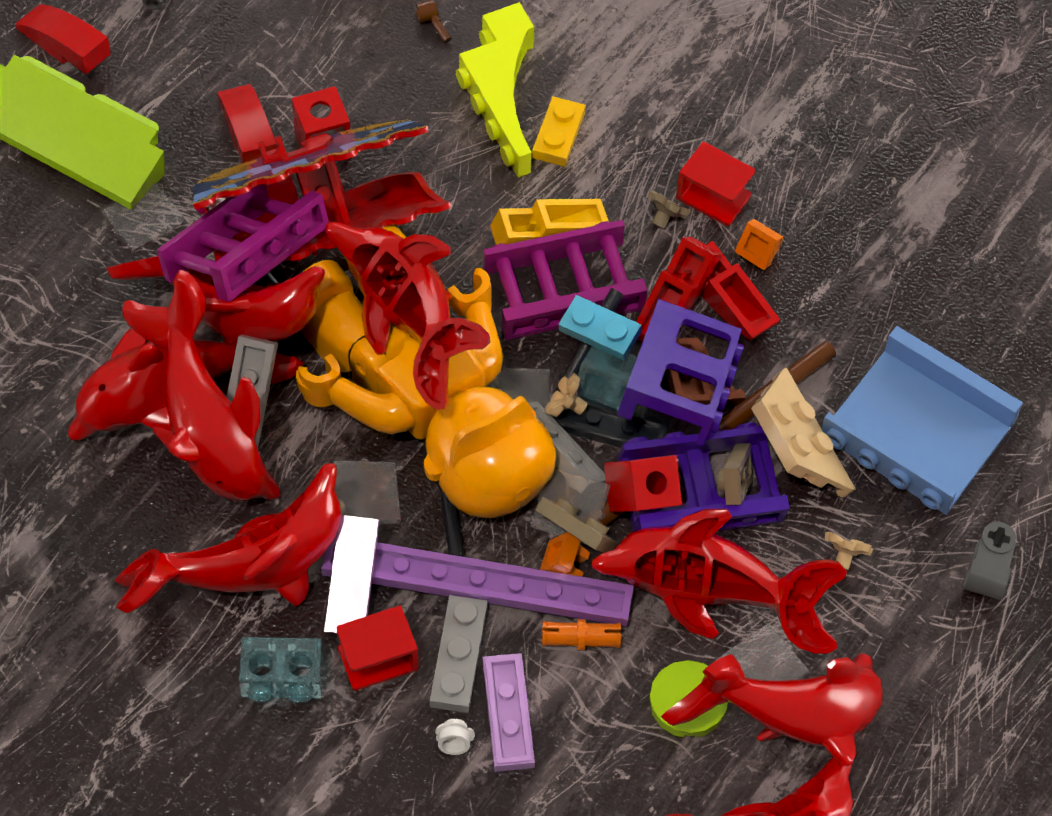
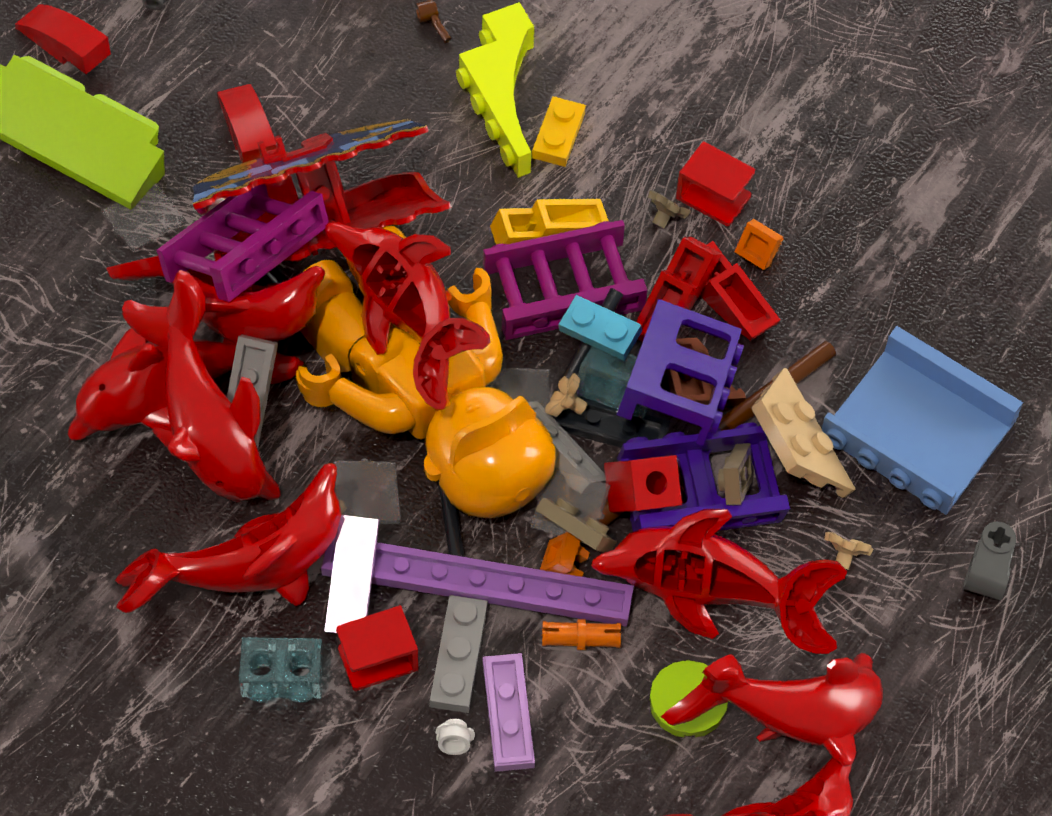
red piece [291,86,350,149] -> none
clear piece [715,623,809,681] -> none

